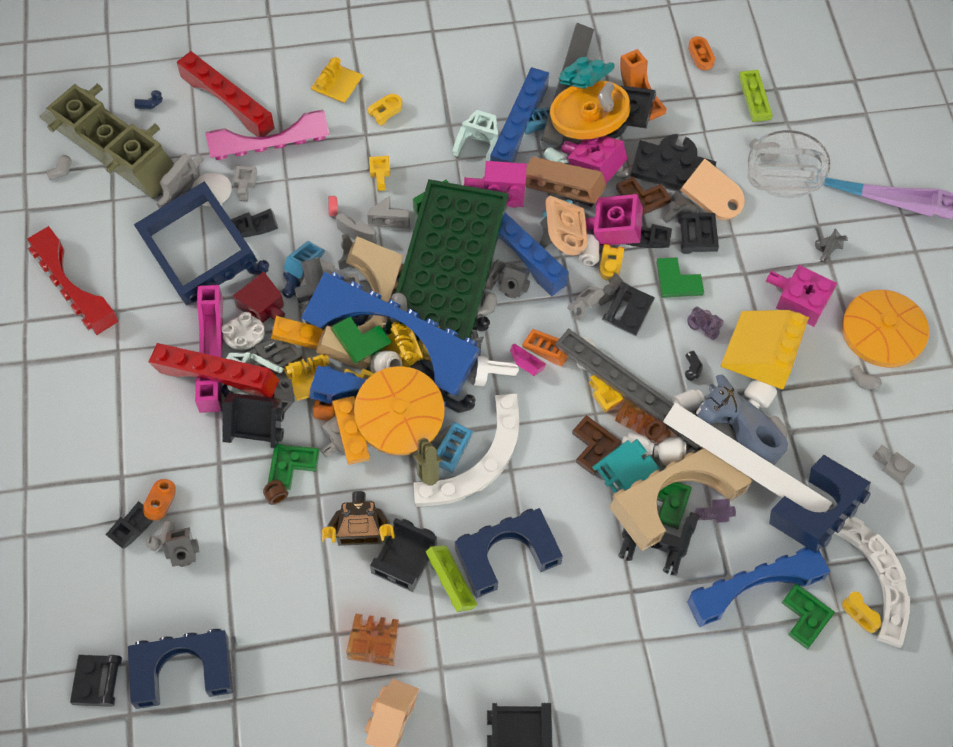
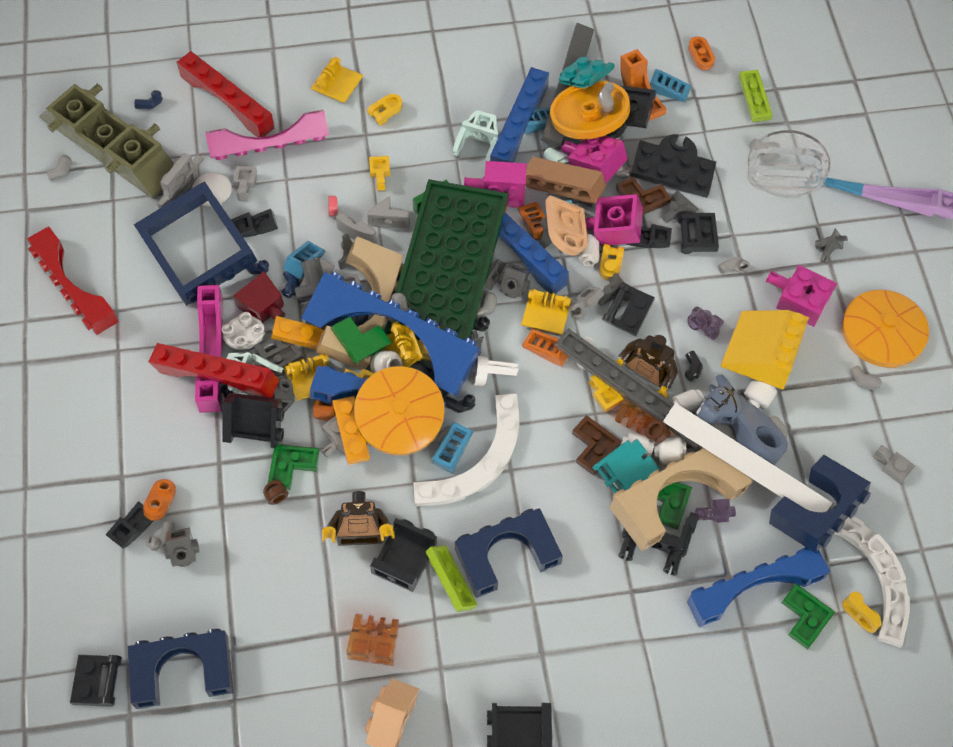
olive arm [413,438,442,486] -> none
dark pink tile [510,343,546,376] -> none
green tile [656,257,704,298] -> none
light nougat tile [680,159,745,220] -> none
none -> orange slope [518,202,546,241]
none -> yellow hinge [521,288,572,335]
none -> dark brown torso [614,335,678,399]
none -> dark azure slope [650,69,691,102]
none -> light grey arm [718,257,750,274]

